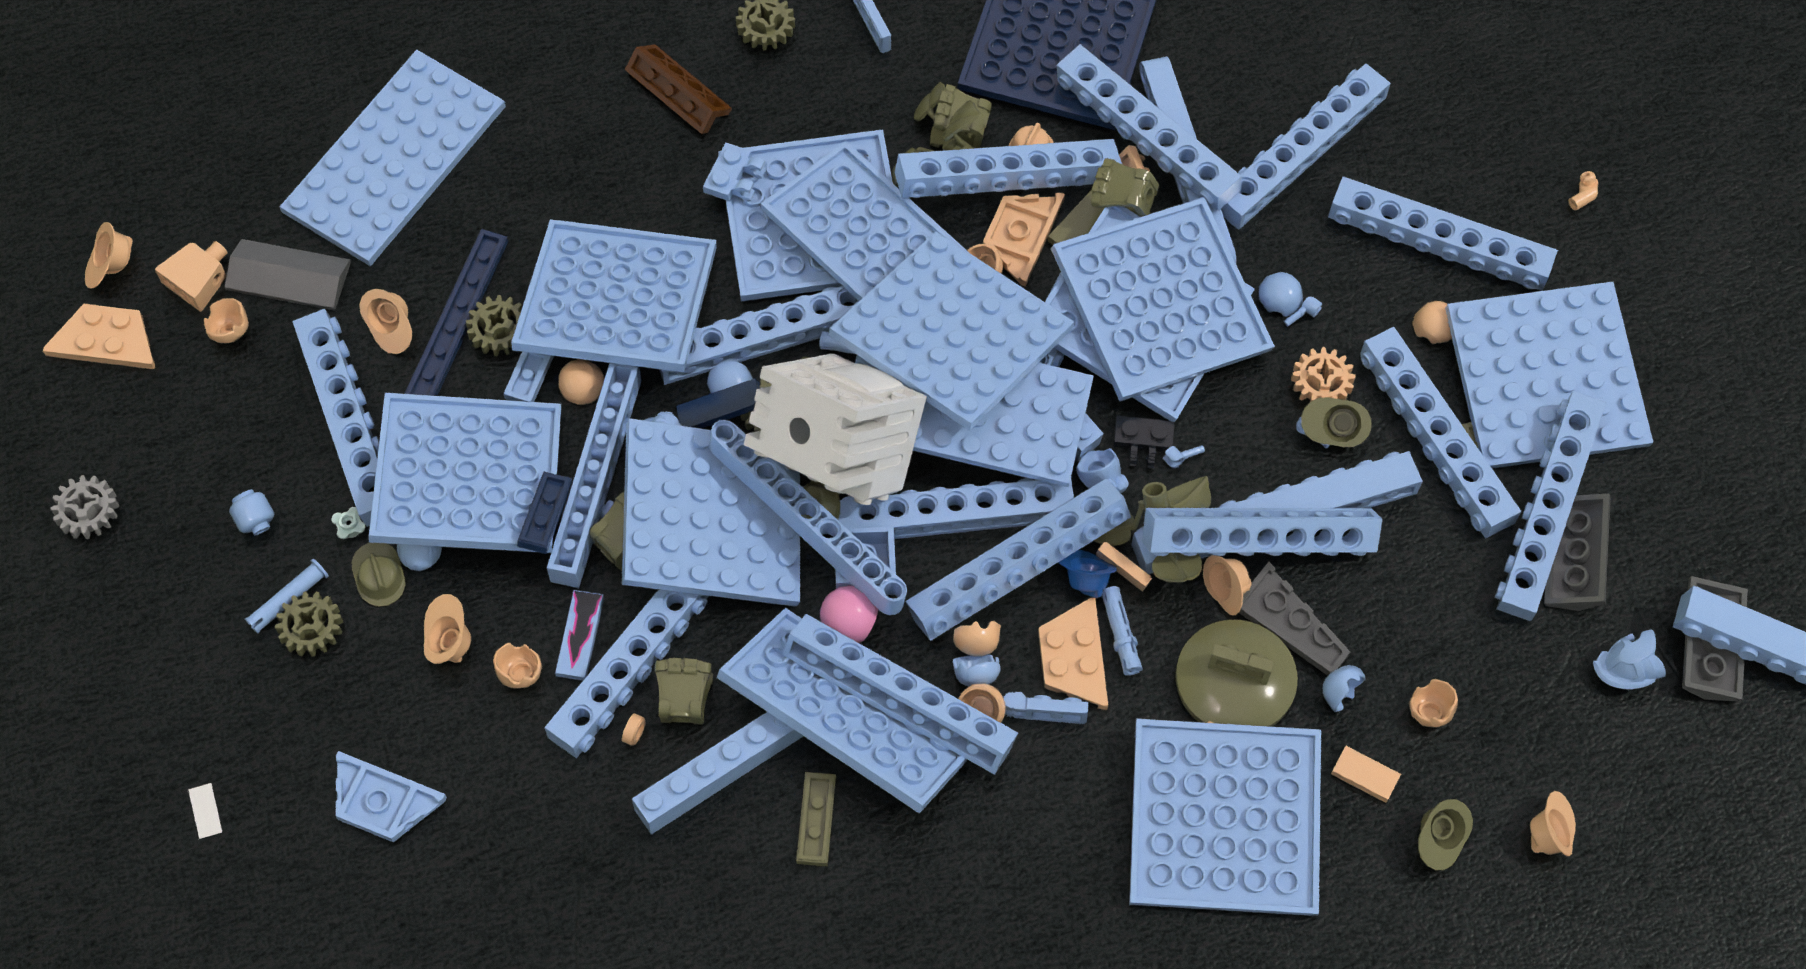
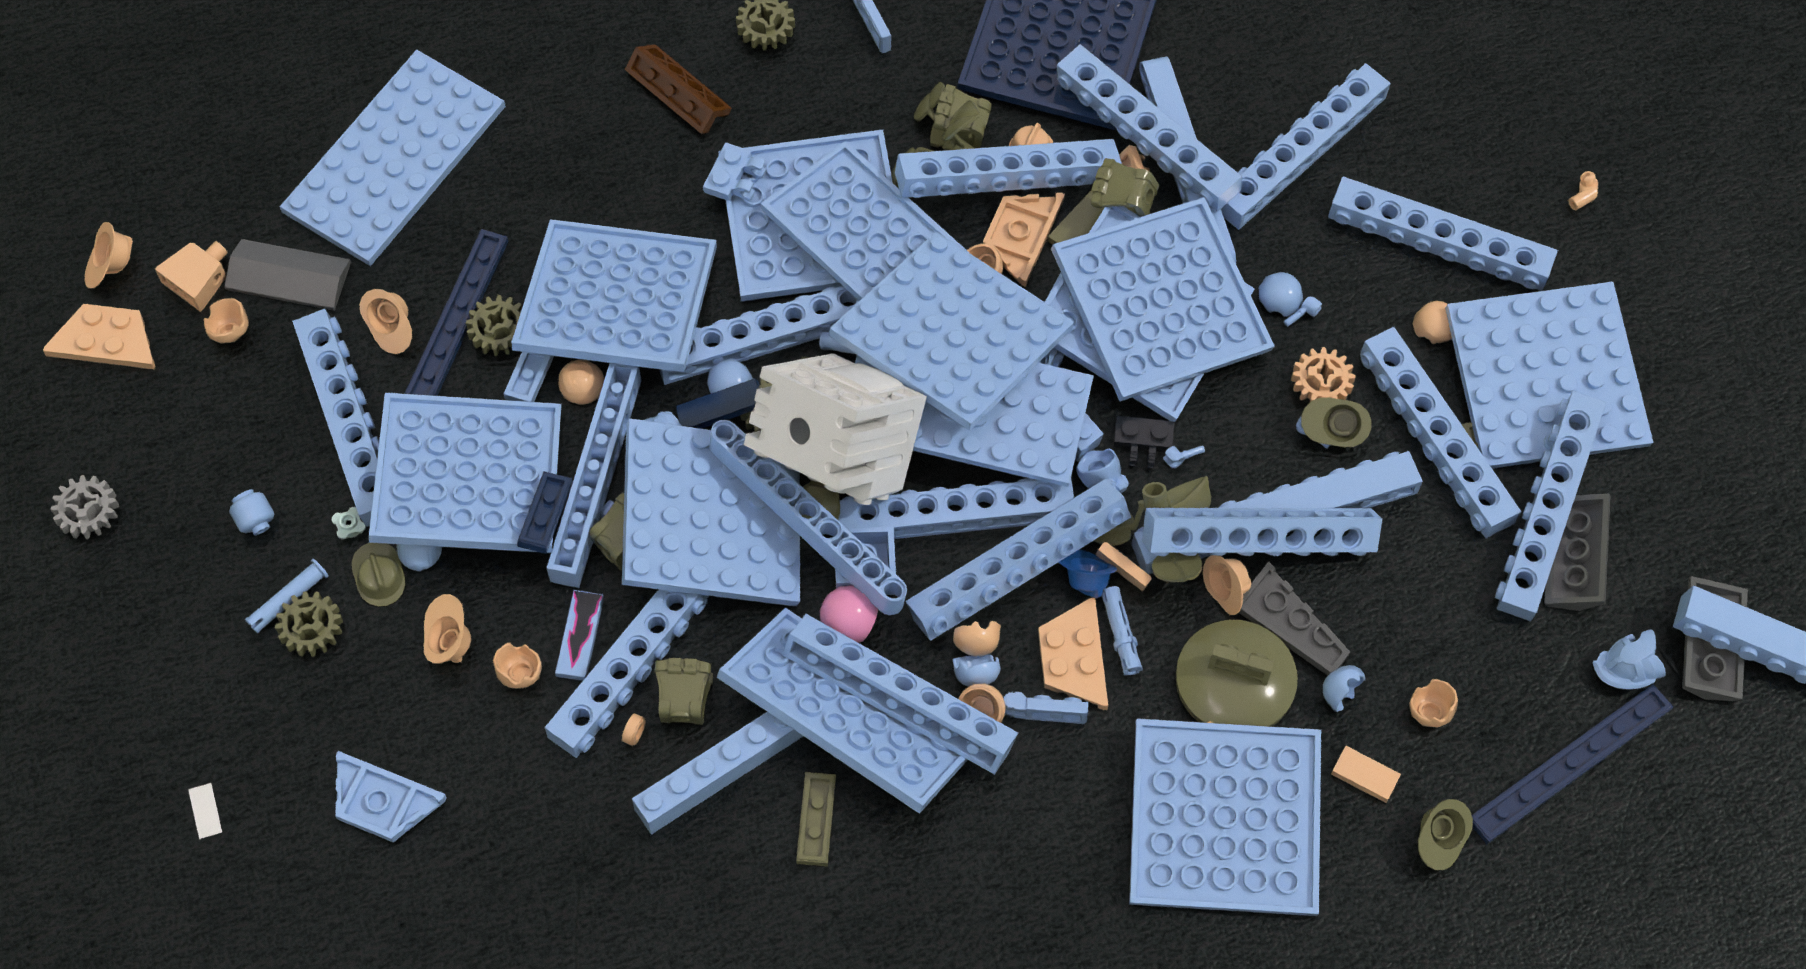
light nougat piece [1530,791,1576,856] -> none
none -> dark blue tile [1472,684,1673,844]

